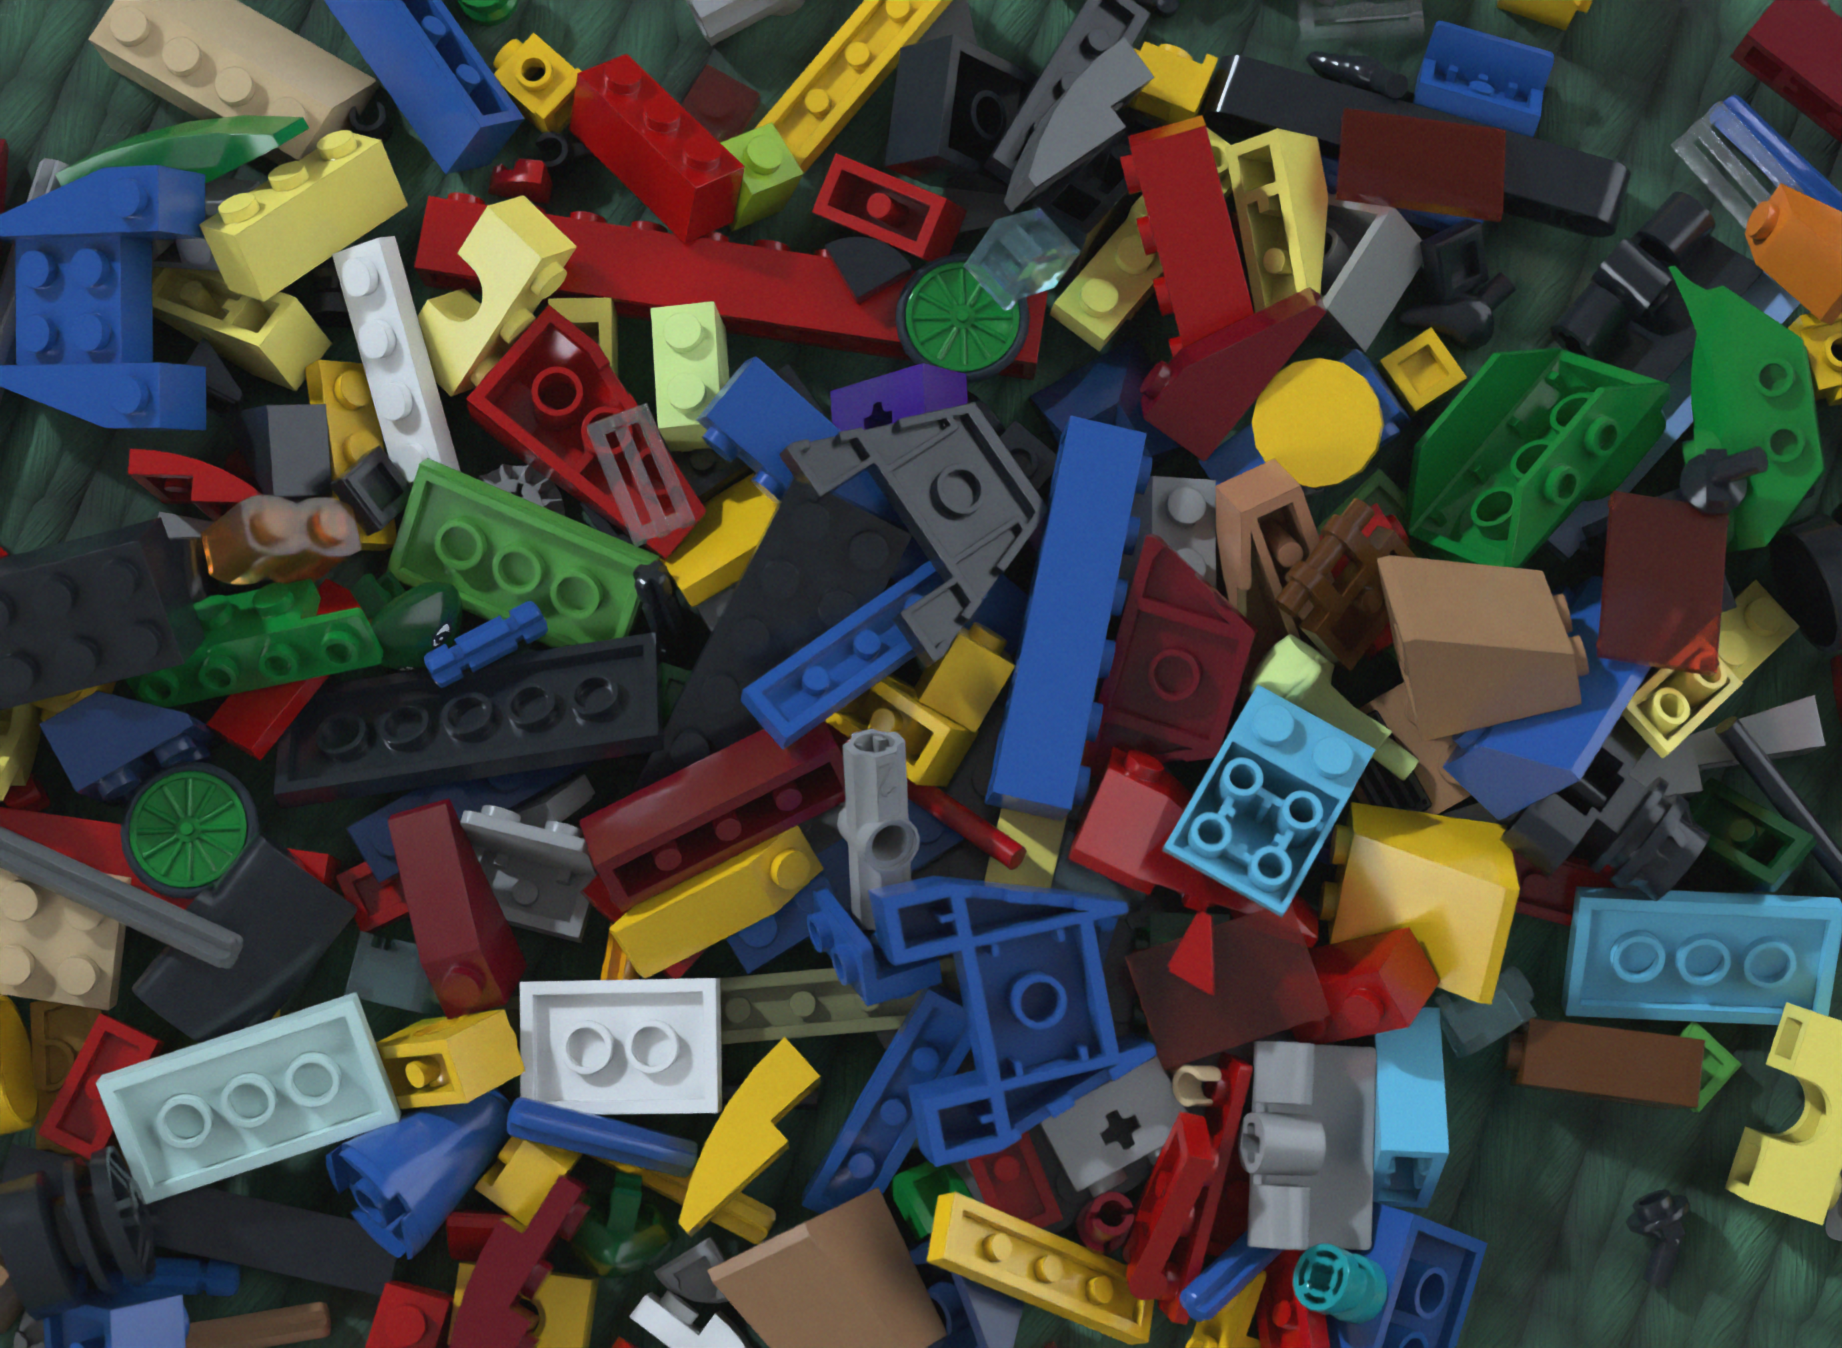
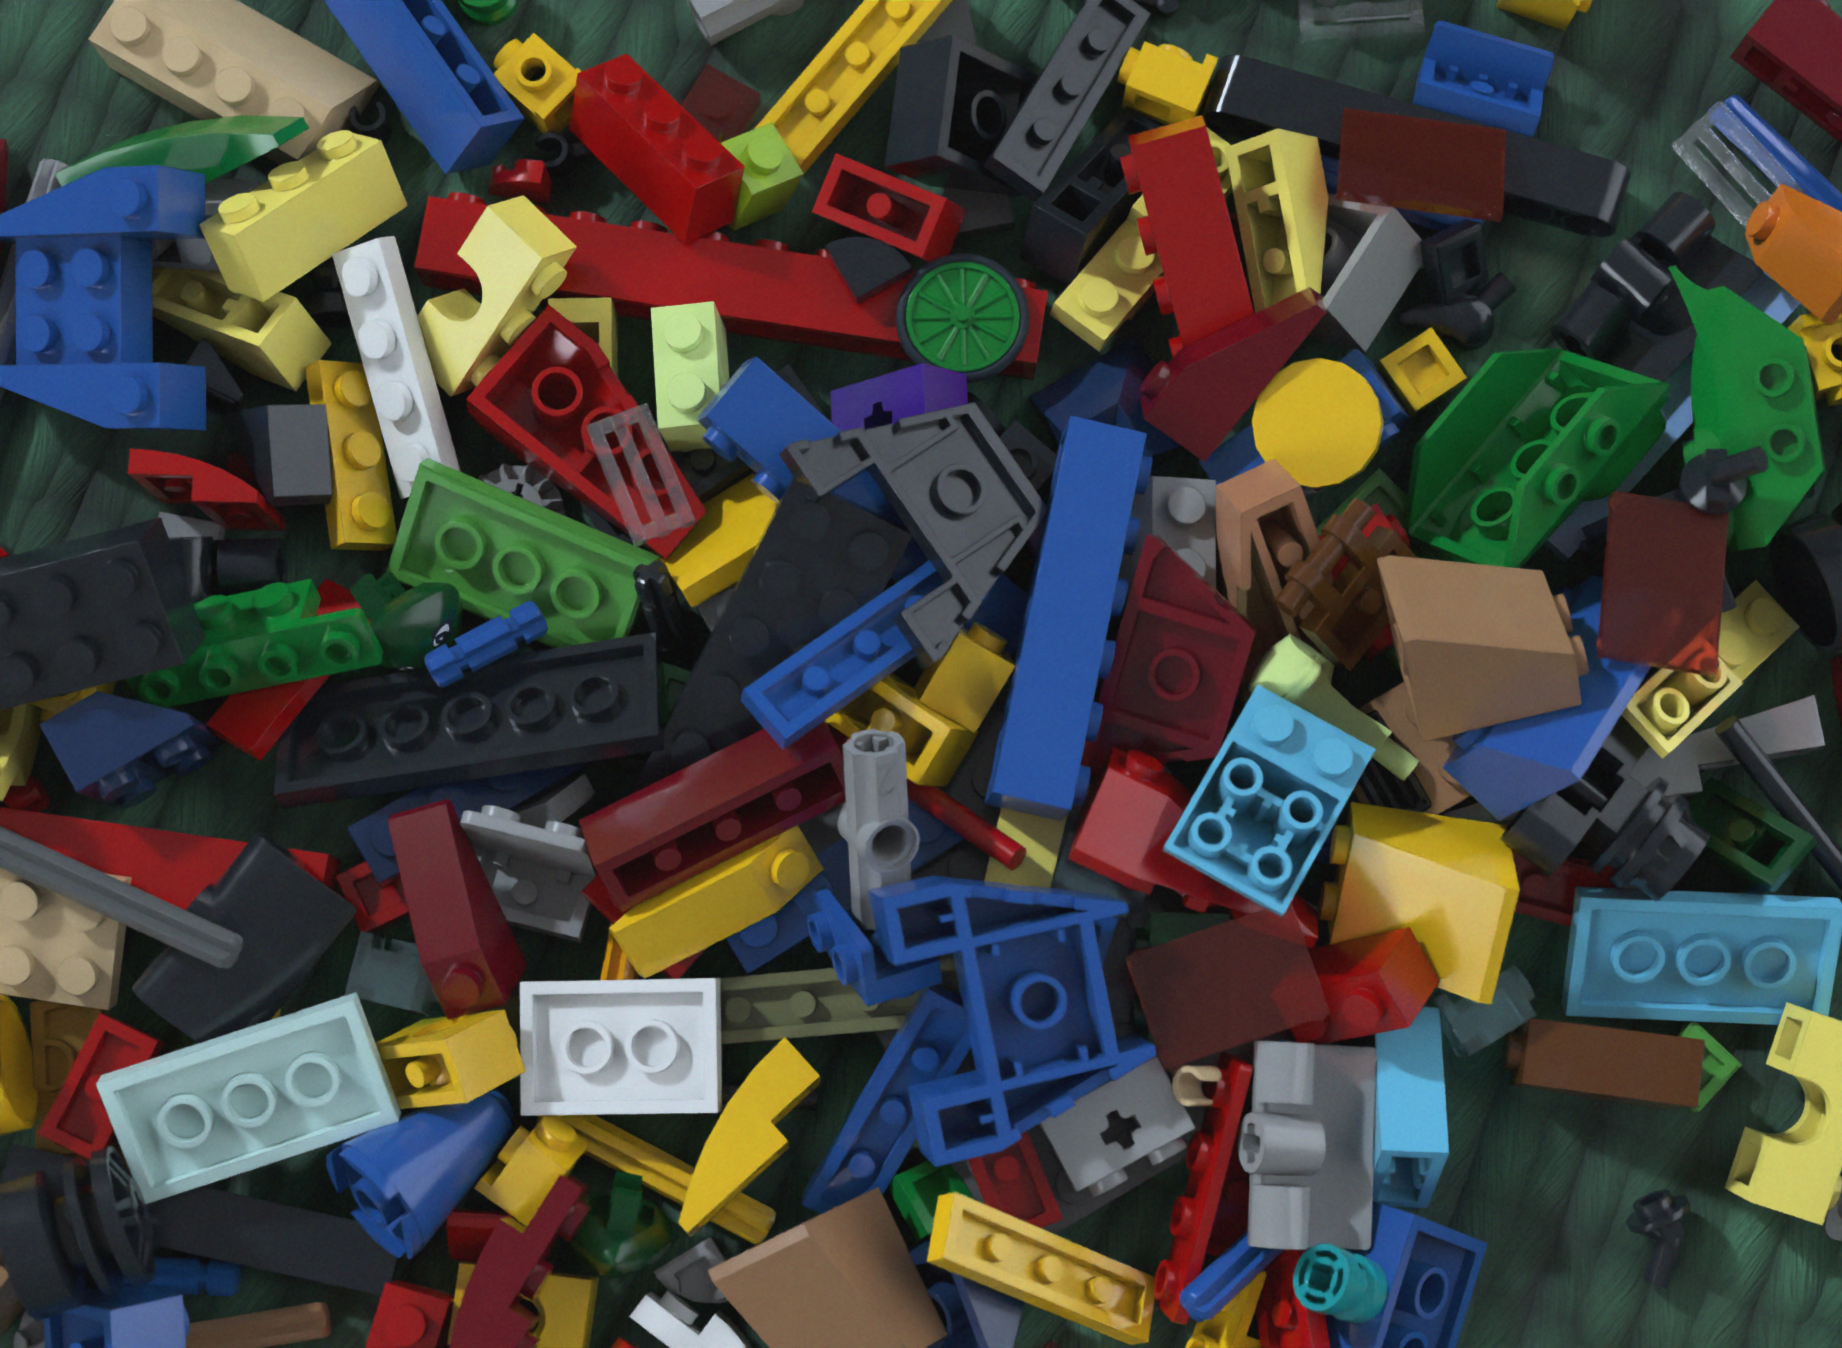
green wheel [120,762,259,899] -> none
clear orange brick [201,495,362,585] -> none
black tile [329,445,412,536] -> none
blue axle [507,1097,698,1178] -> none
clear light blue brick [964,207,1081,311] -> none
dark grey slope [1004,37,1154,212] -> none
dark red pin [1072,1192,1134,1256] -> none
red plate [1121,1111,1218,1300] -> none
red slope [1167,911,1216,996] -> none
black animal [1306,51,1408,98] -> none

